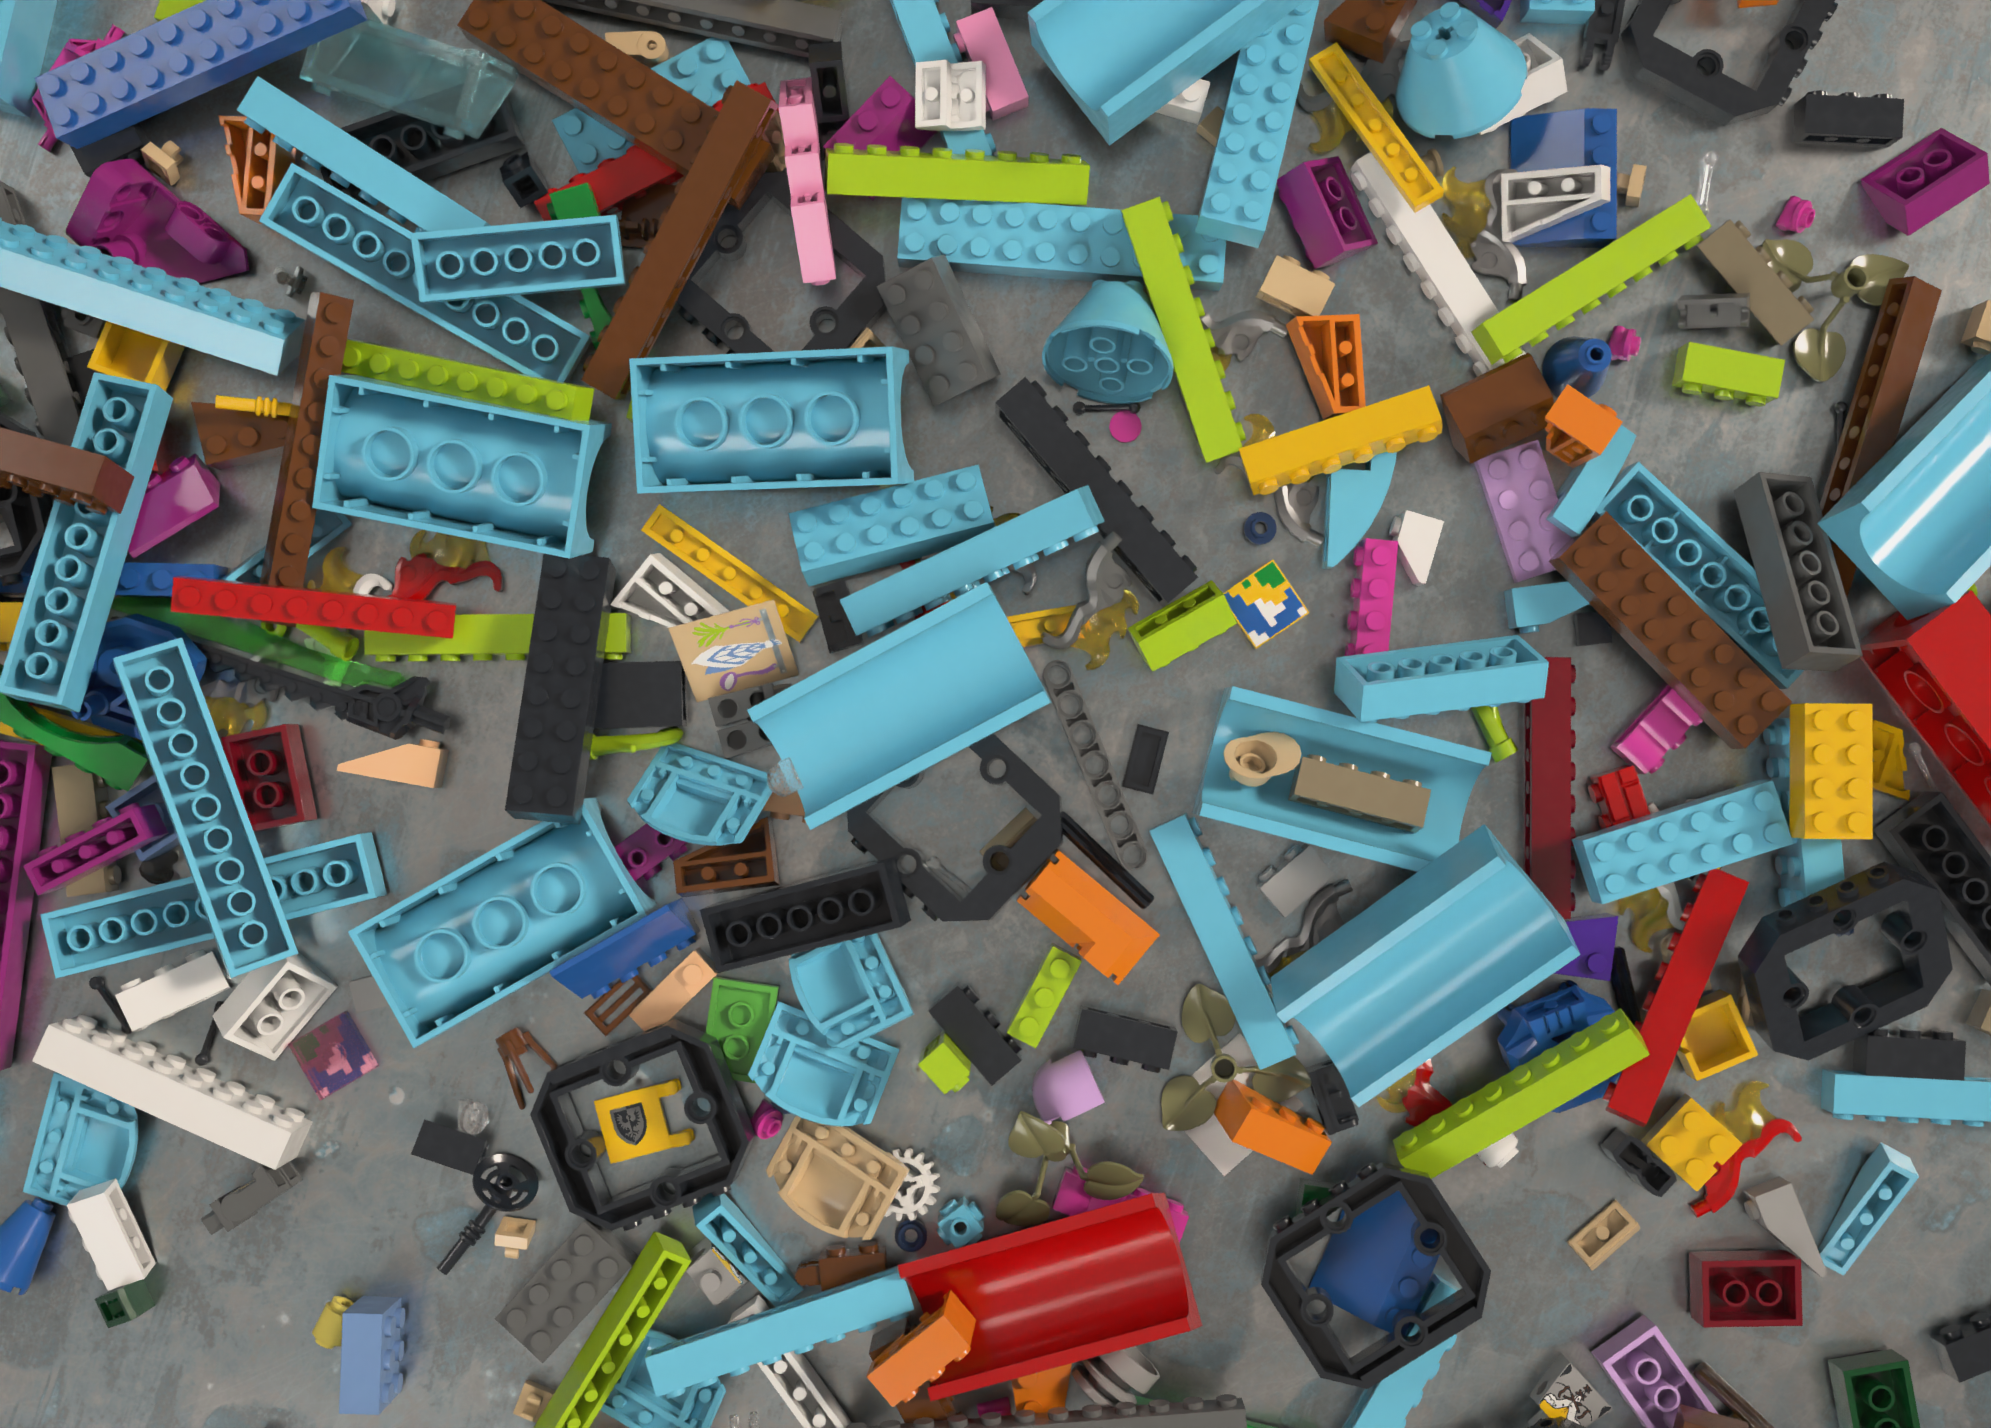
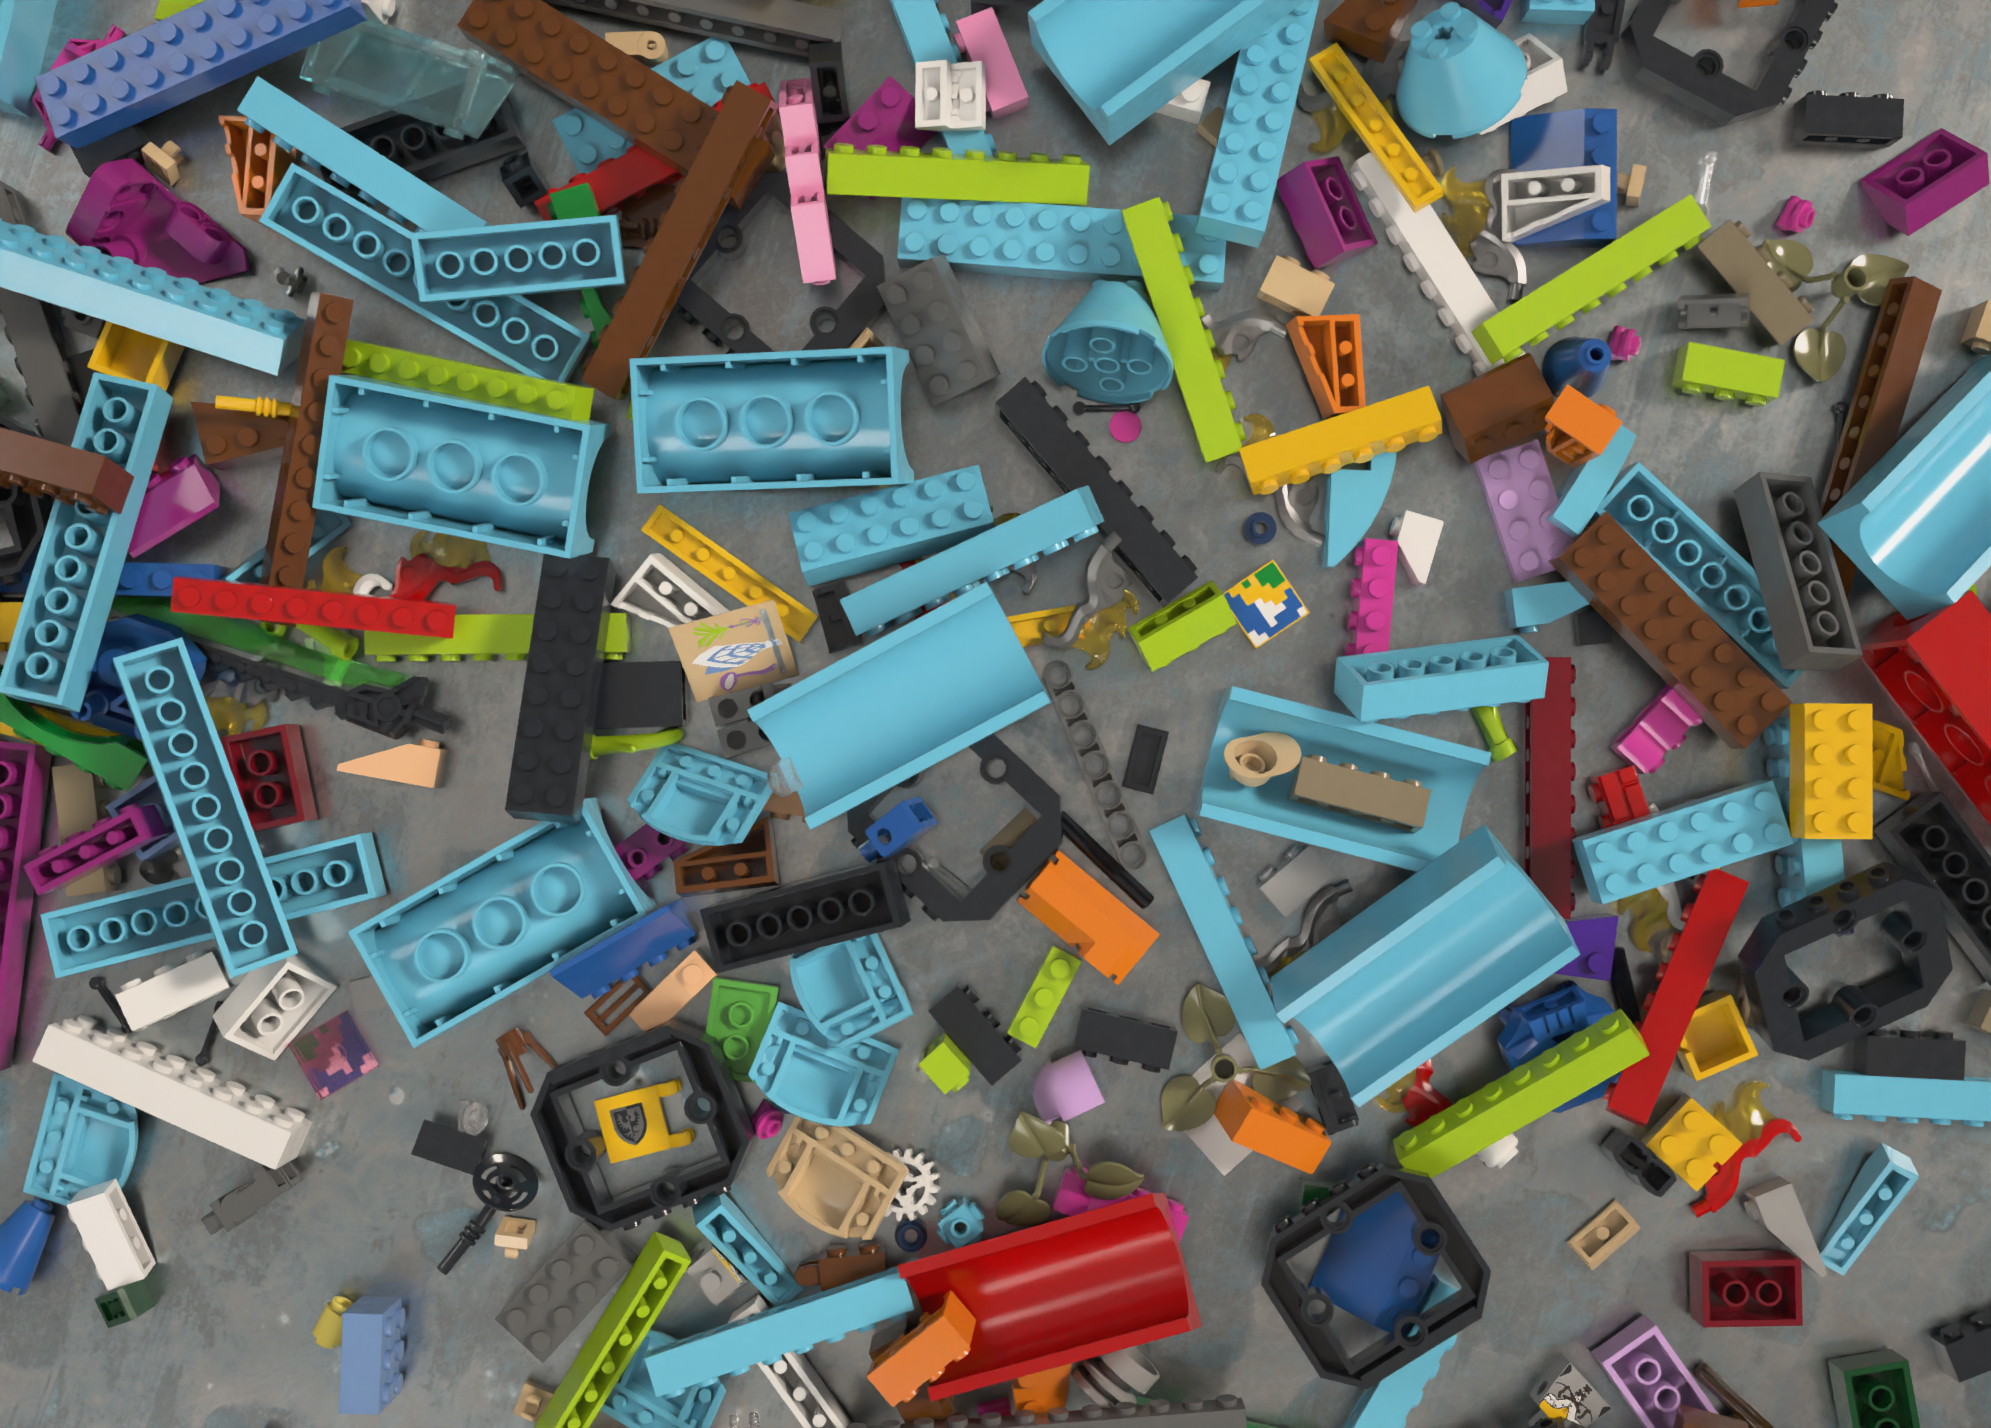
none -> blue torso [858,796,939,862]

